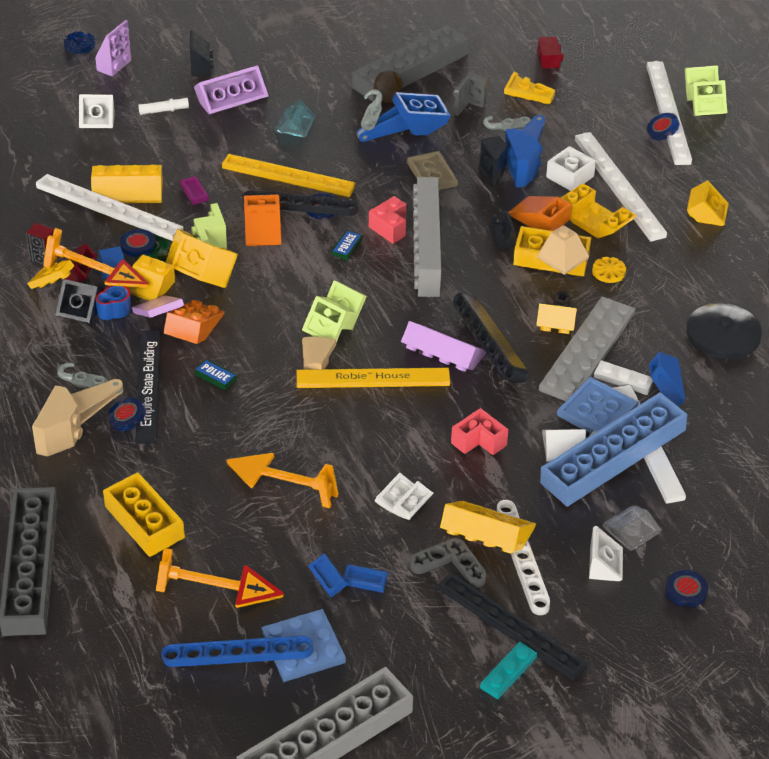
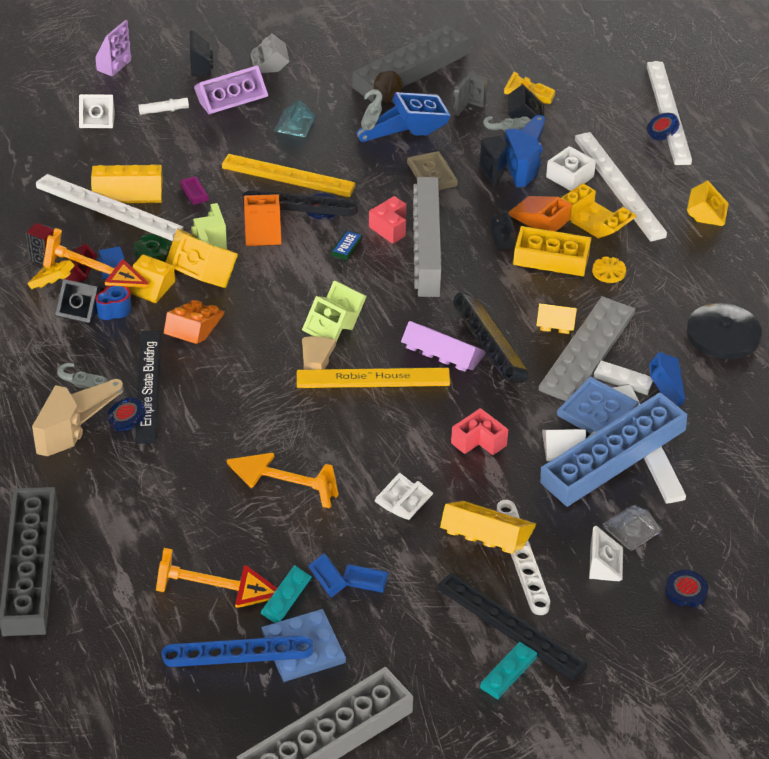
clear blue tile [64,31,96,54] -> none
yellow brick [103,472,185,557] -> none
tile [120,229,156,257] -> none
lavender tile [132,295,184,318] -> none
tile [195,359,237,390] -> none
dark grey beam [410,538,486,588] -> none
dark red brick [537,37,564,69] -> none
tan slope [537,225,589,275] -> none
black bush [554,292,571,307] -> none
yellowish green bracket [685,66,727,116] -> none
none -> light grey slope [251,34,290,73]
none -> teal plate [260,565,312,623]
none -> black slope [508,84,544,120]

